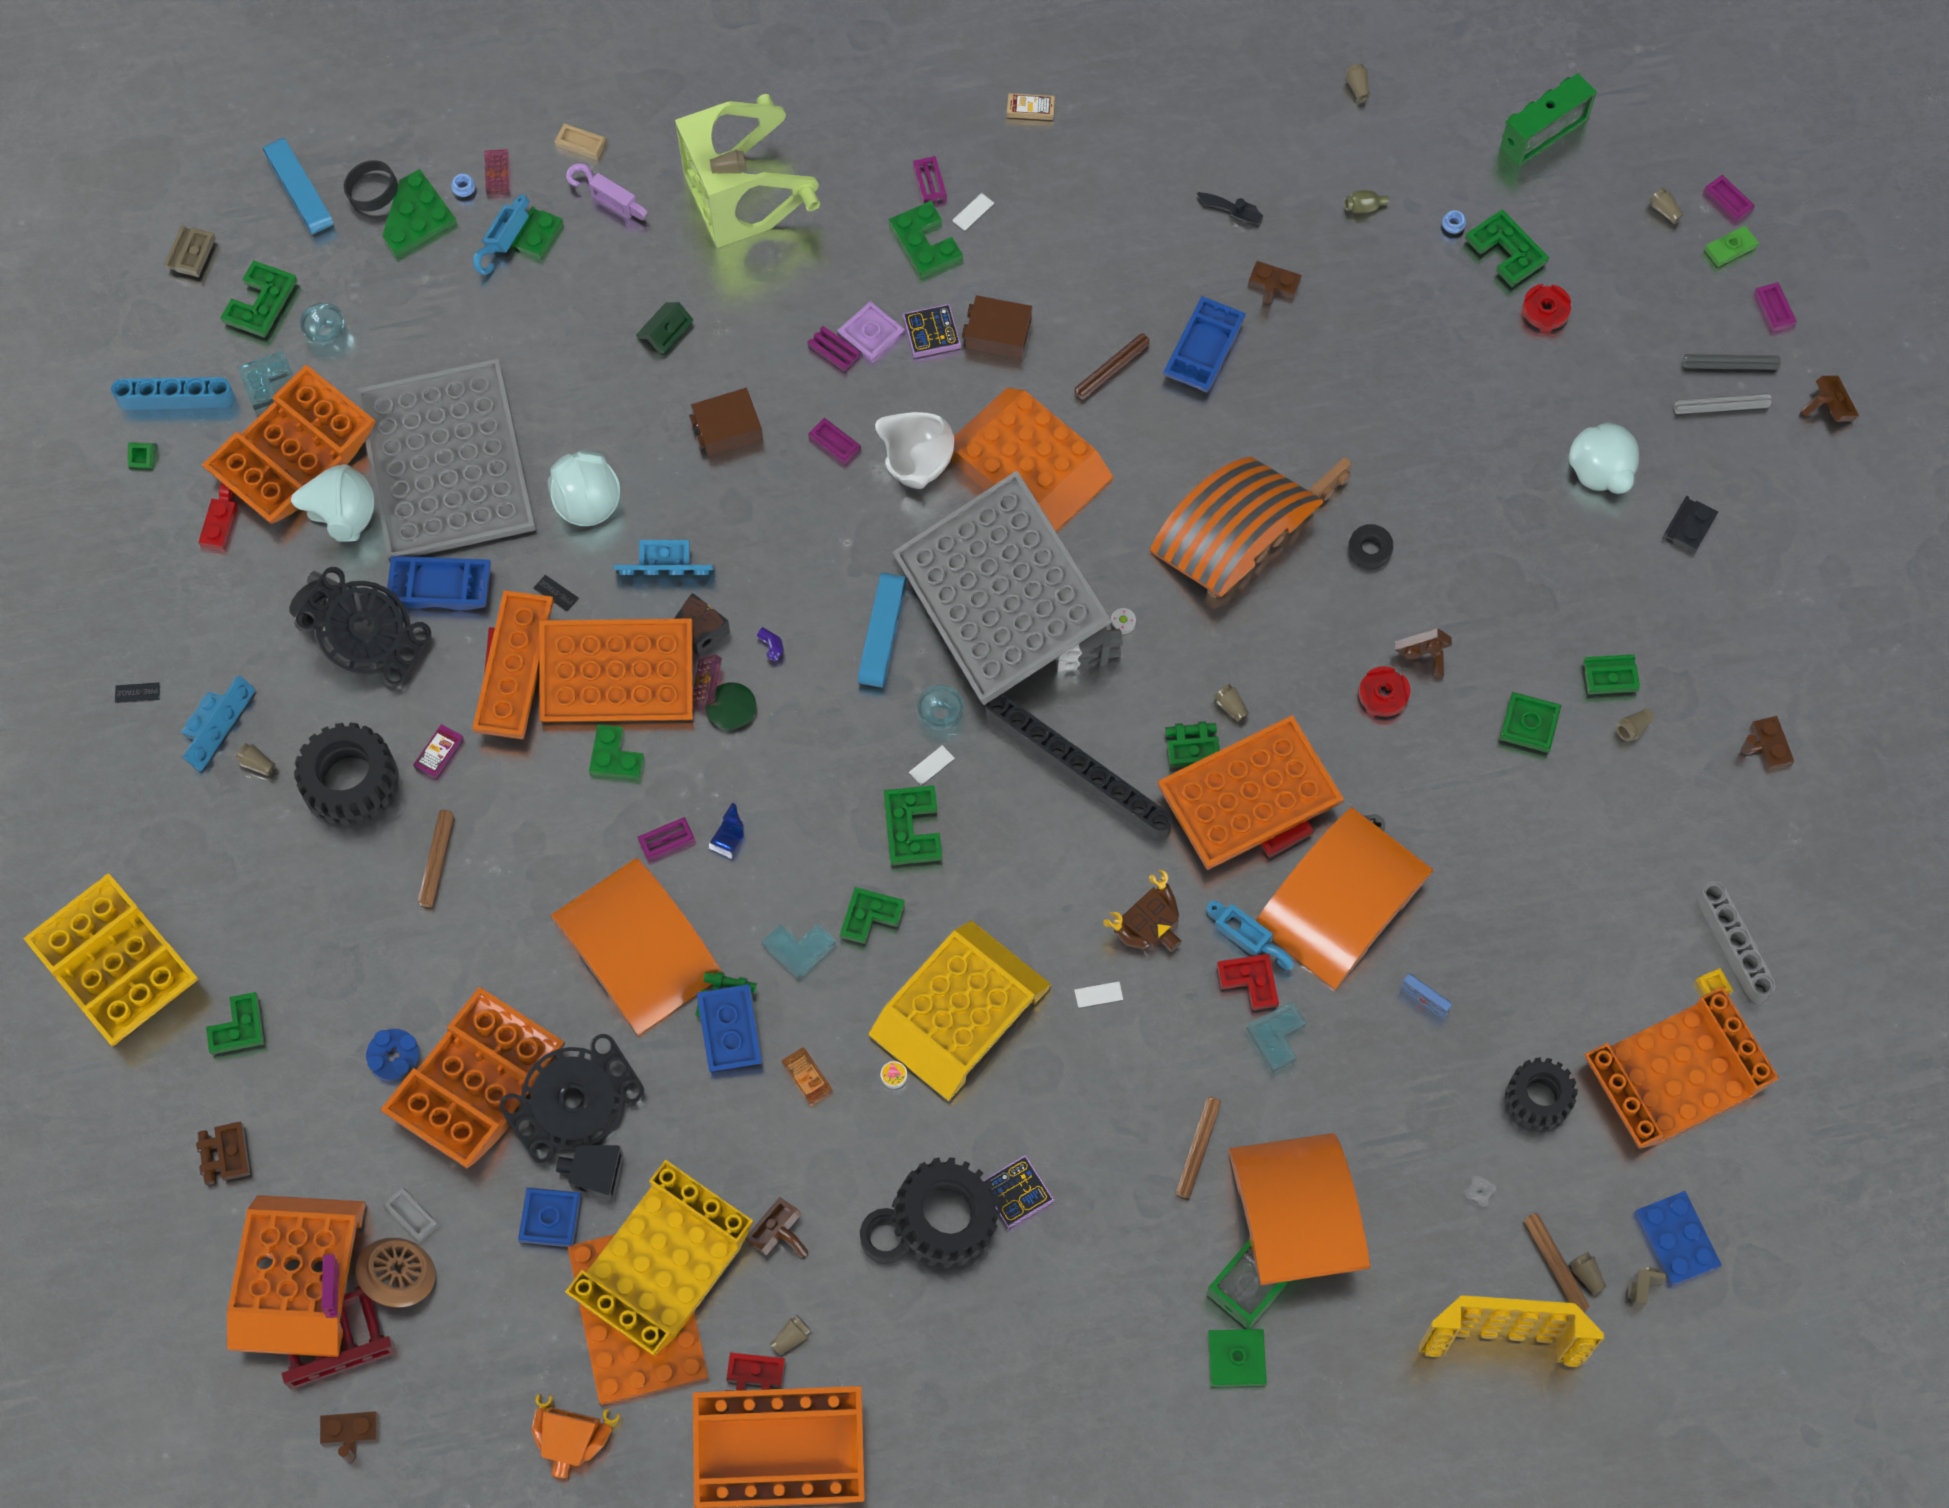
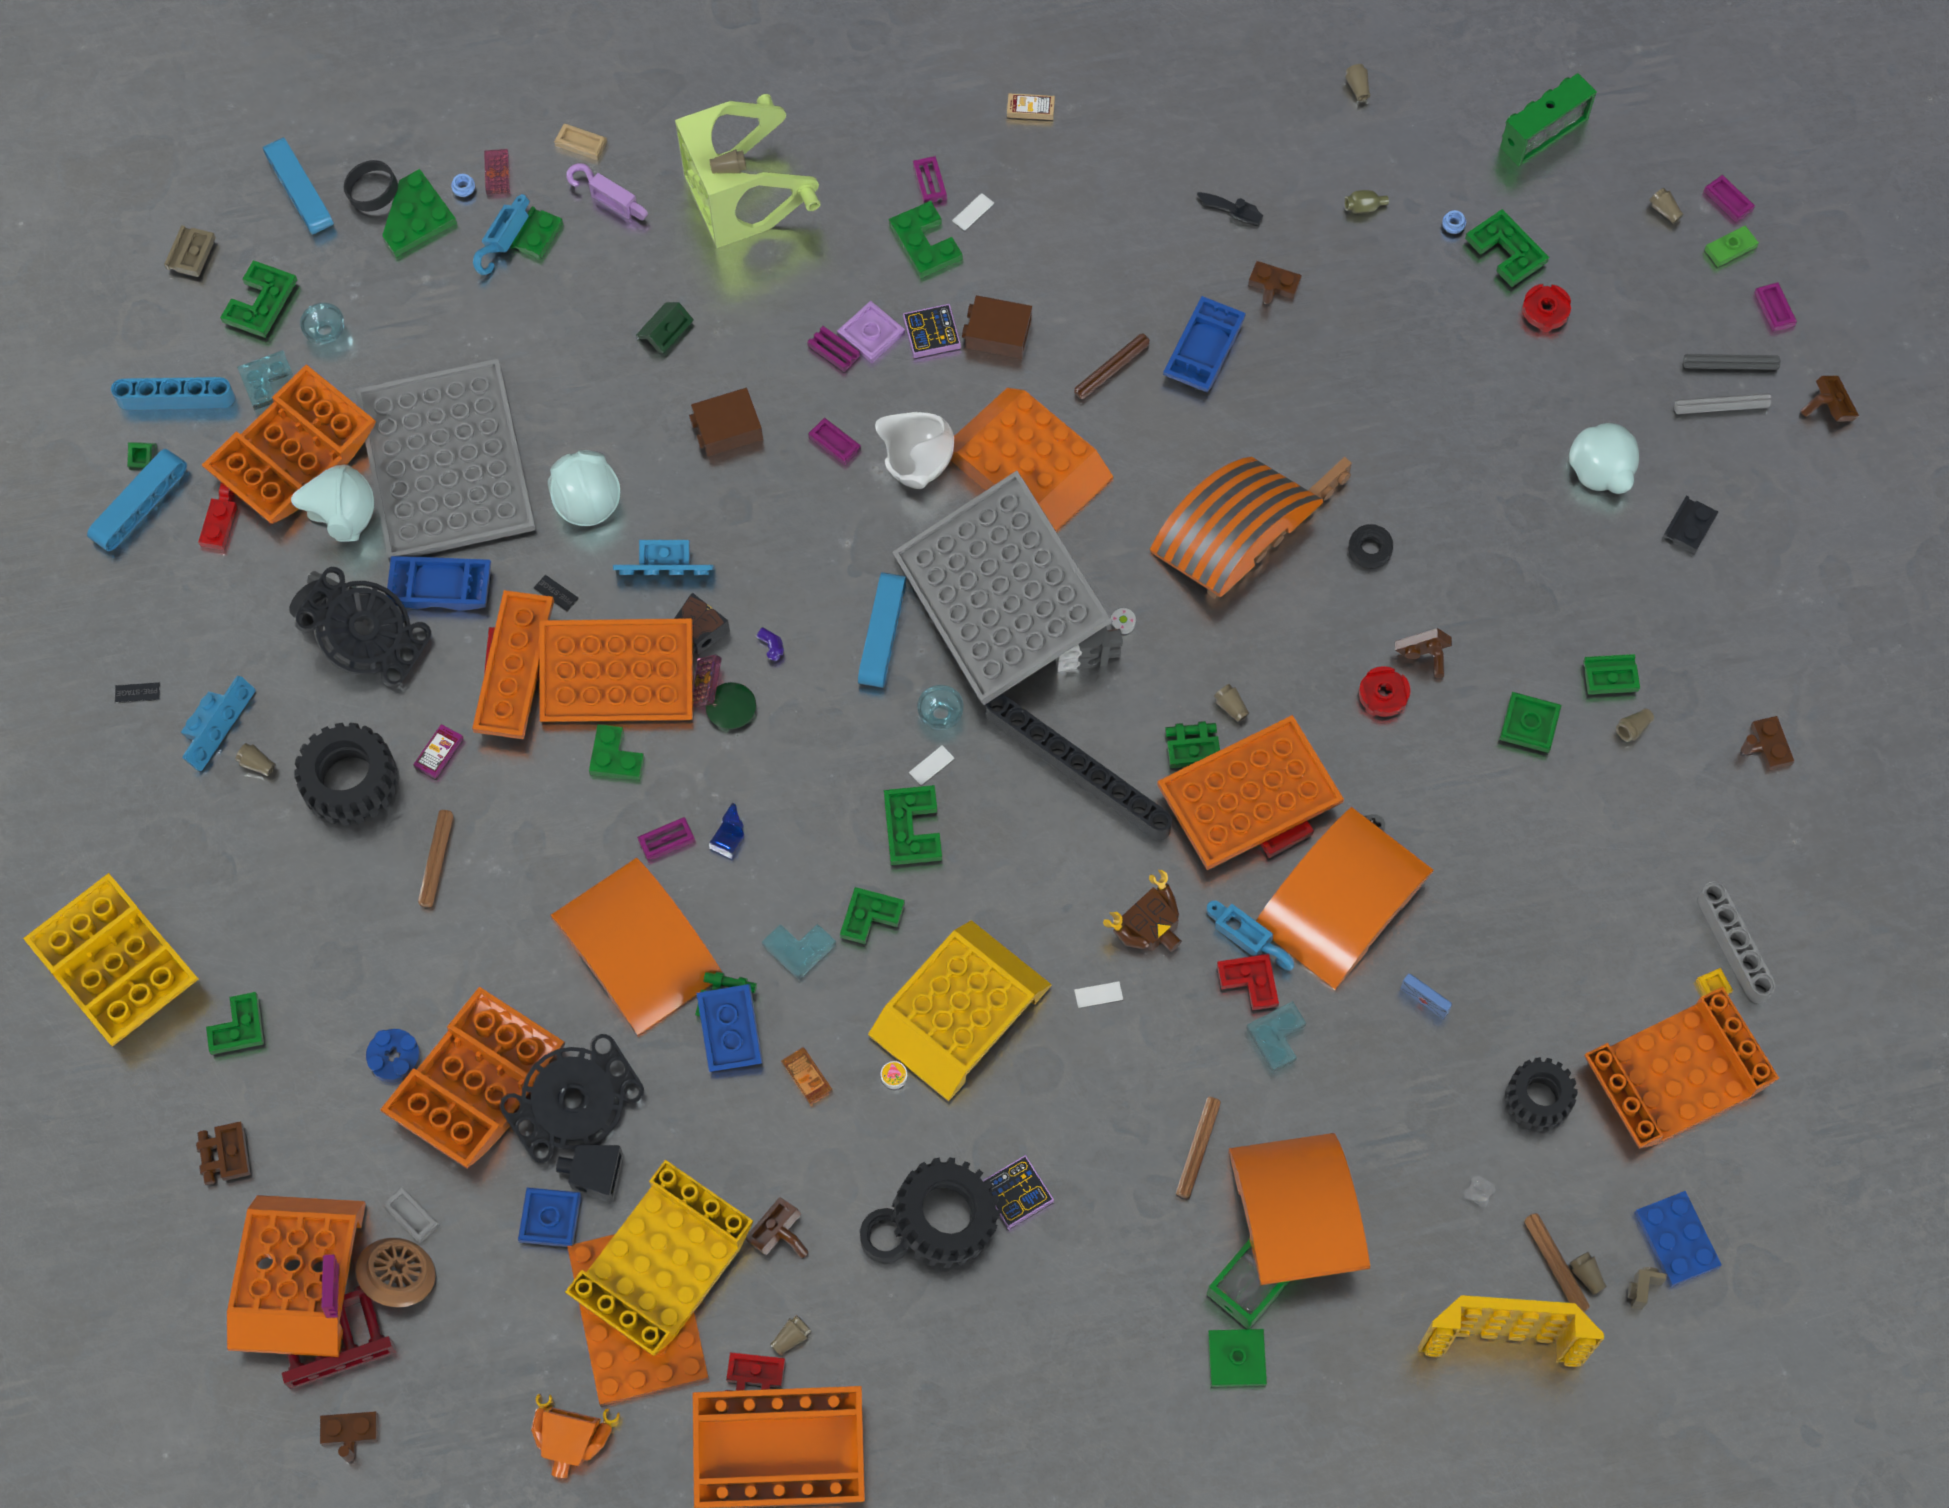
none -> dark azure beam [87,449,187,551]

